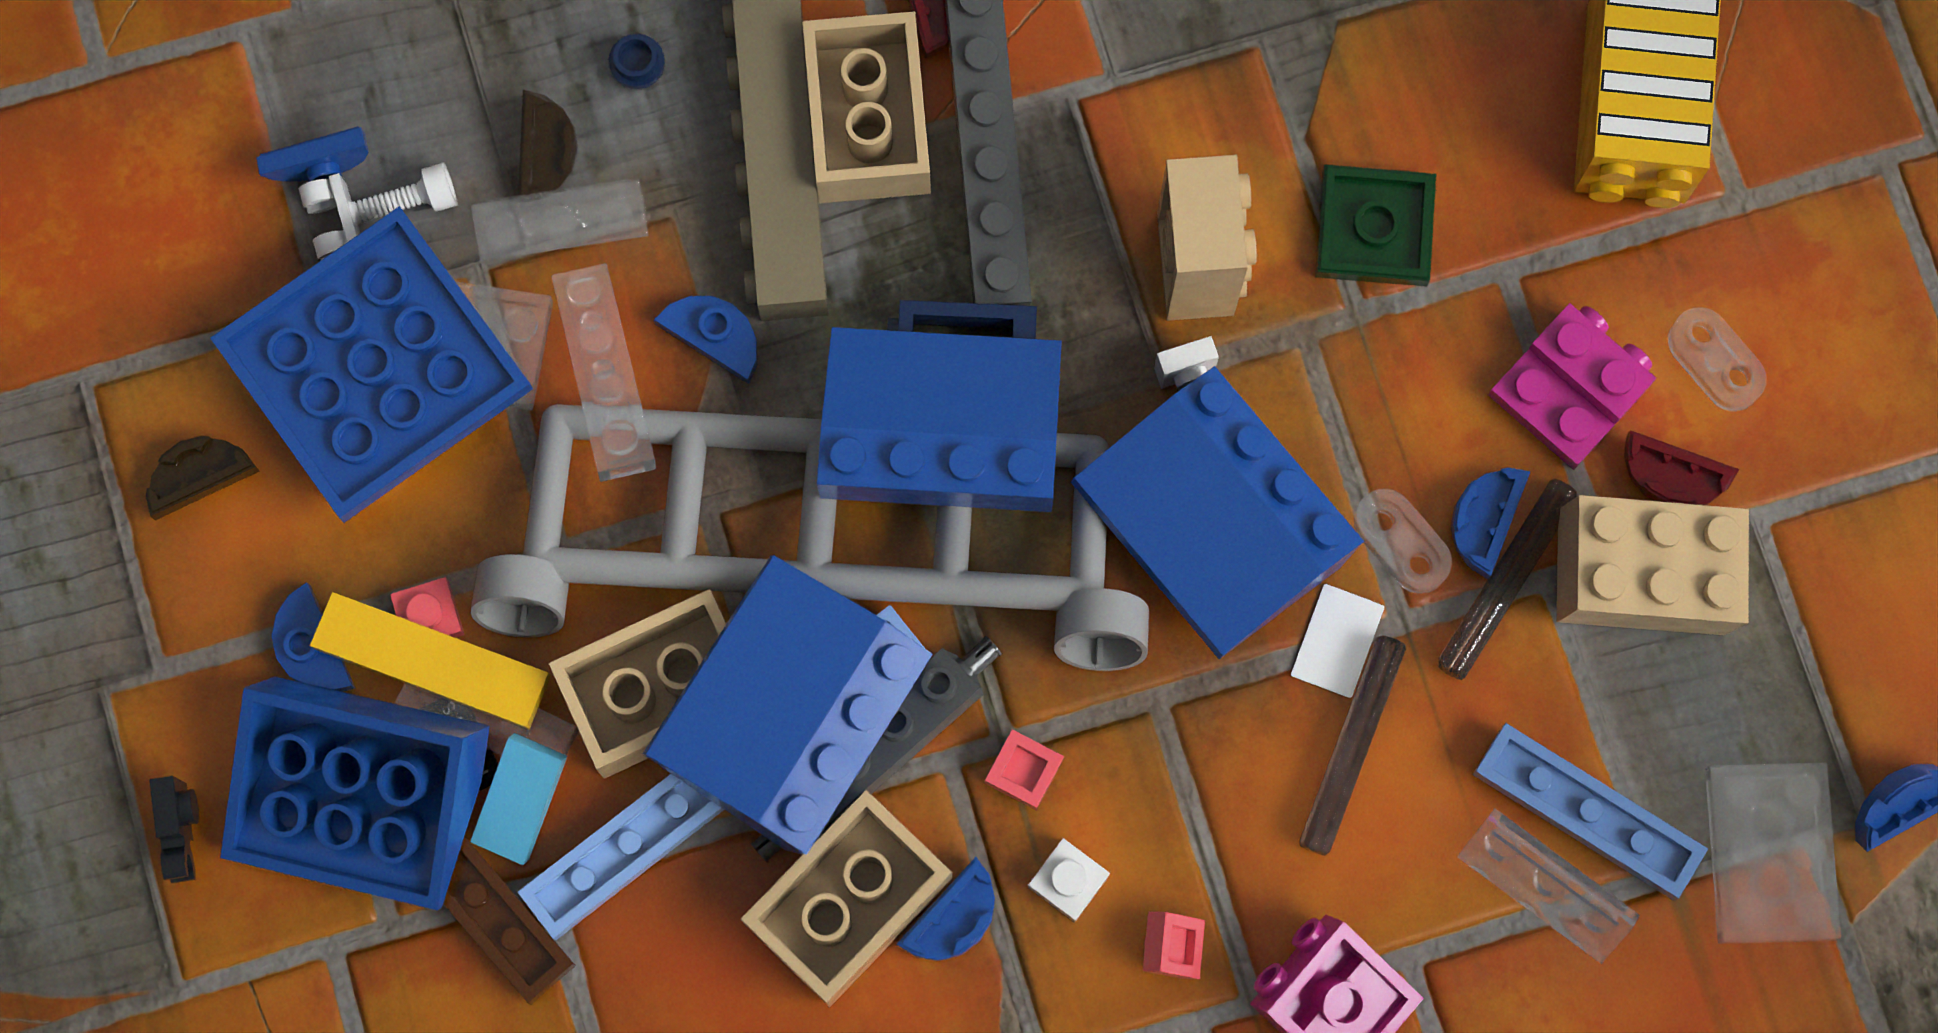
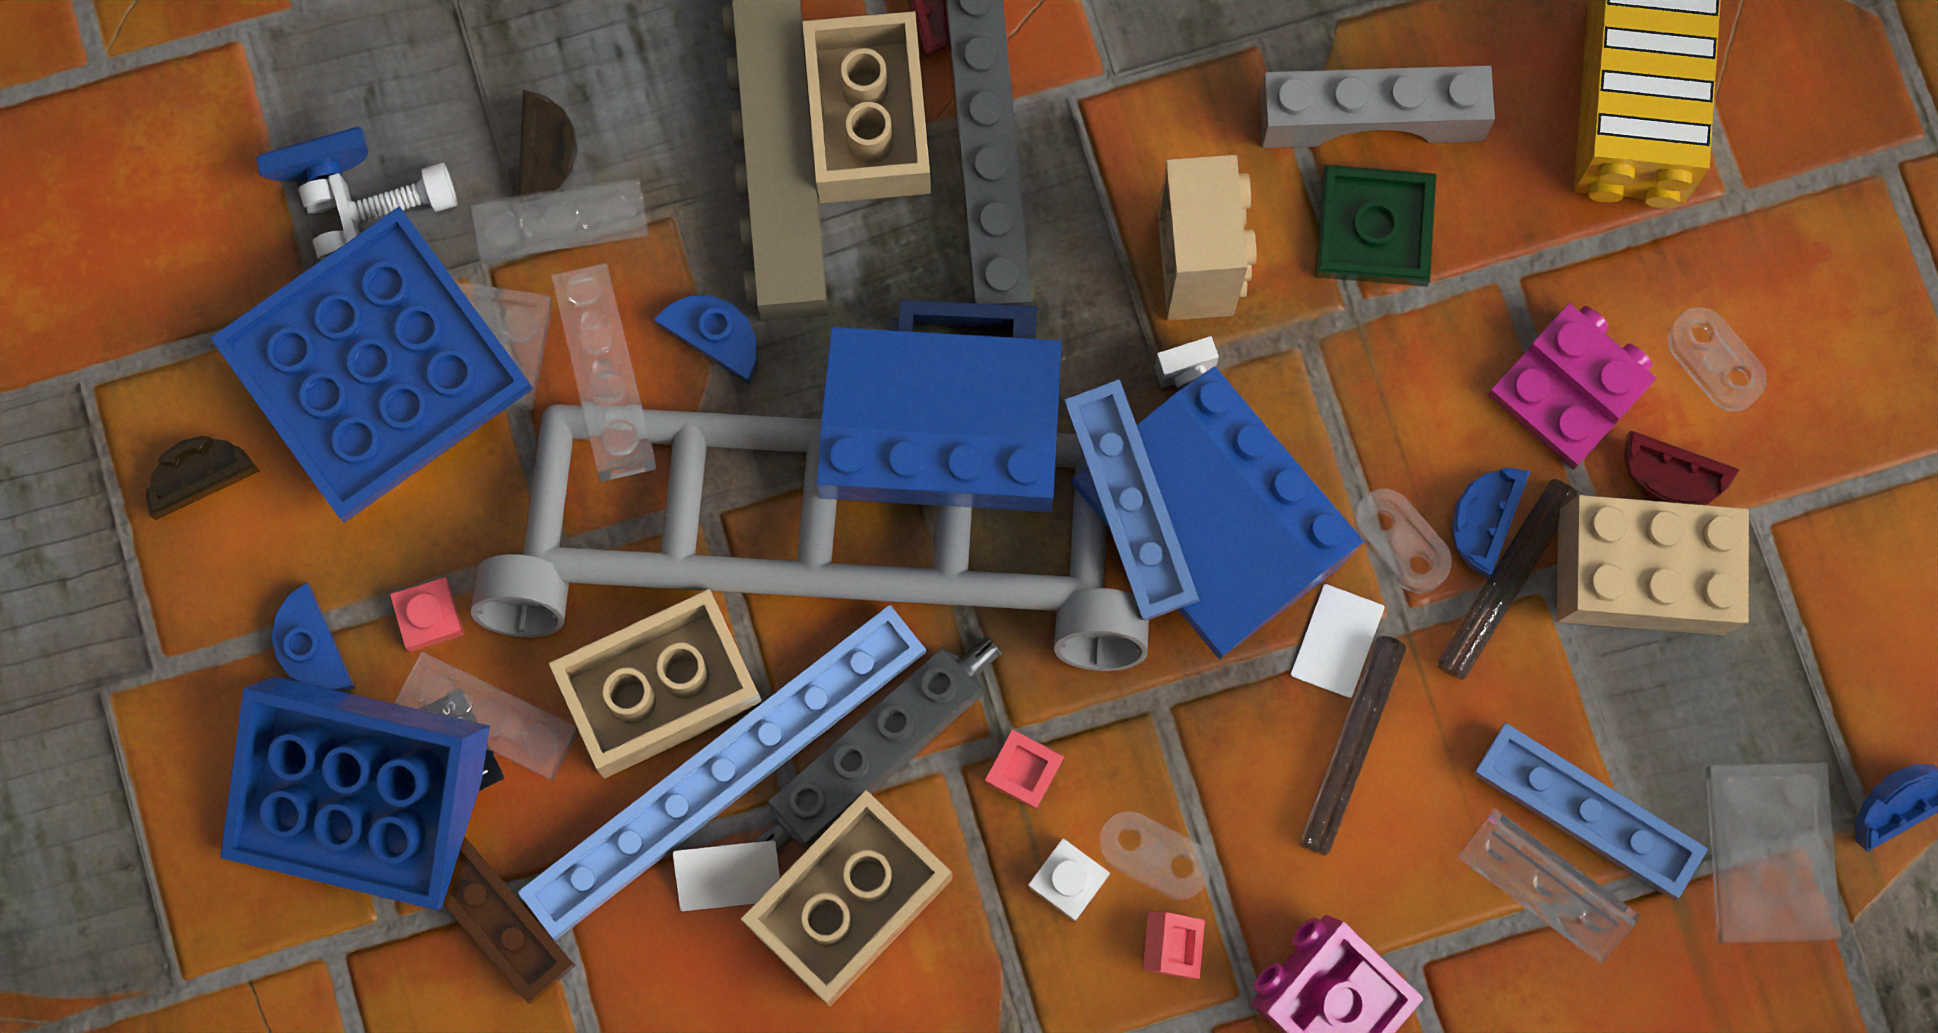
black plate [149,776,199,884] -> none
yellow tile [310,592,551,730] -> none
medium azure tile [470,733,568,865] -> none
dark blue plate [609,34,665,89] -> none
blue slope [643,555,933,855] -> none
blue plate [896,857,995,961] -> none
none -> white sticker [673,841,780,911]
none -> medium blue plate [1065,380,1200,621]
none -> clear plate [1099,811,1211,900]
none -> light grey arch [1260,66,1495,148]

